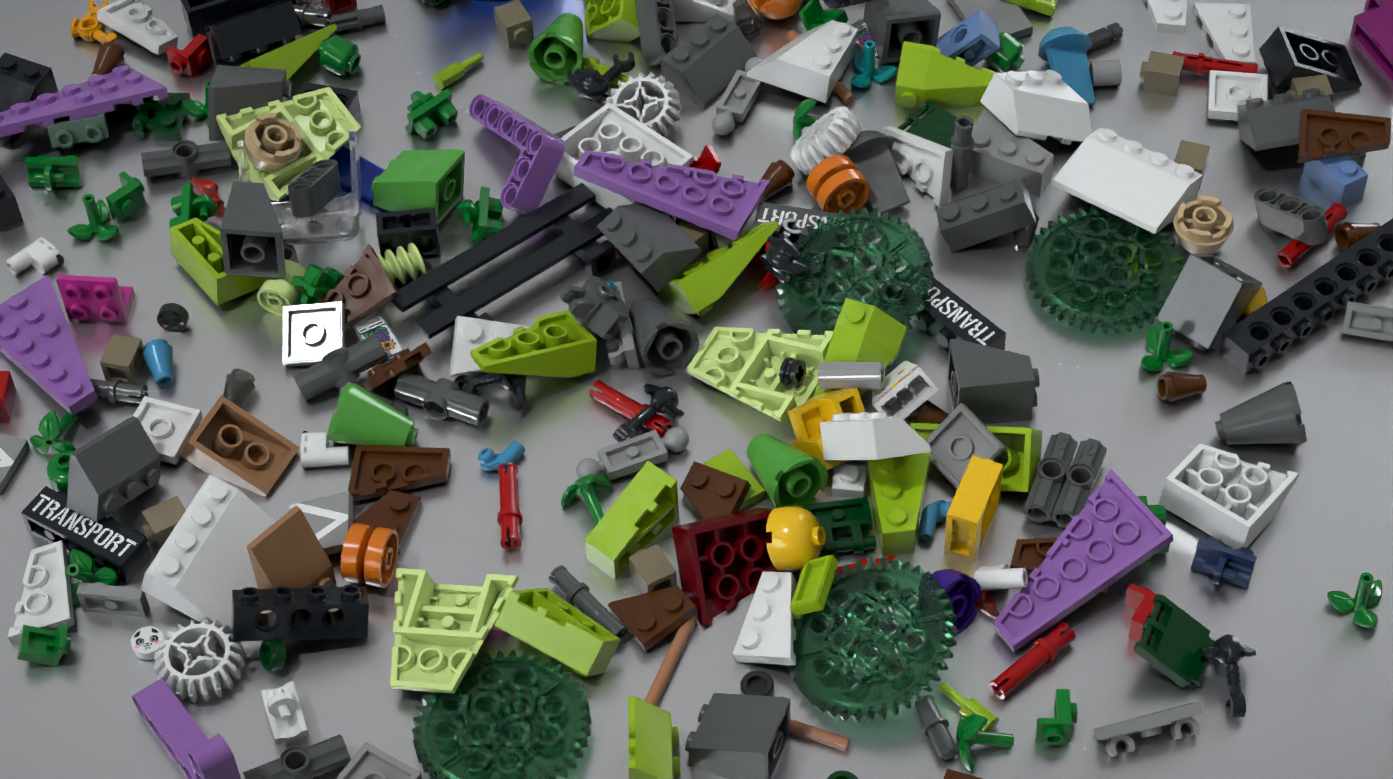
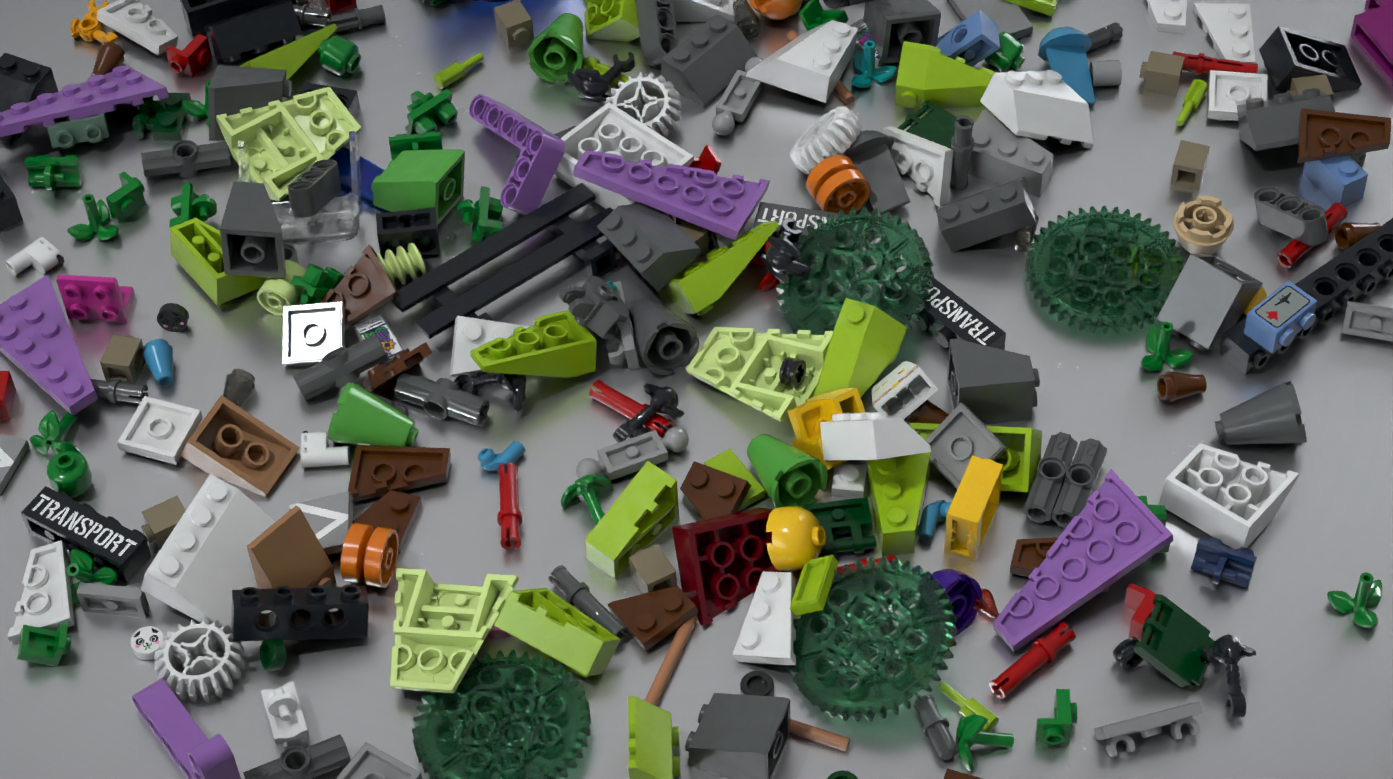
dark grey slope [66,416,161,522] -> none
clear red hand [189,177,226,216] -> none
tan cone [245,113,302,172] -> none
reddish brown cone [758,160,795,202] -> none
green plant [793,99,820,142] -> none
light grey axle [818,362,885,390] -> none
white piece [974,564,1028,590] -> none
white slope [1051,128,1203,234] -> none
none -> green hips [389,131,443,160]
none -> black bush [1113,637,1144,670]
none -> lime axle [1176,79,1208,126]
none -> medium blue brick [1244,280,1317,354]

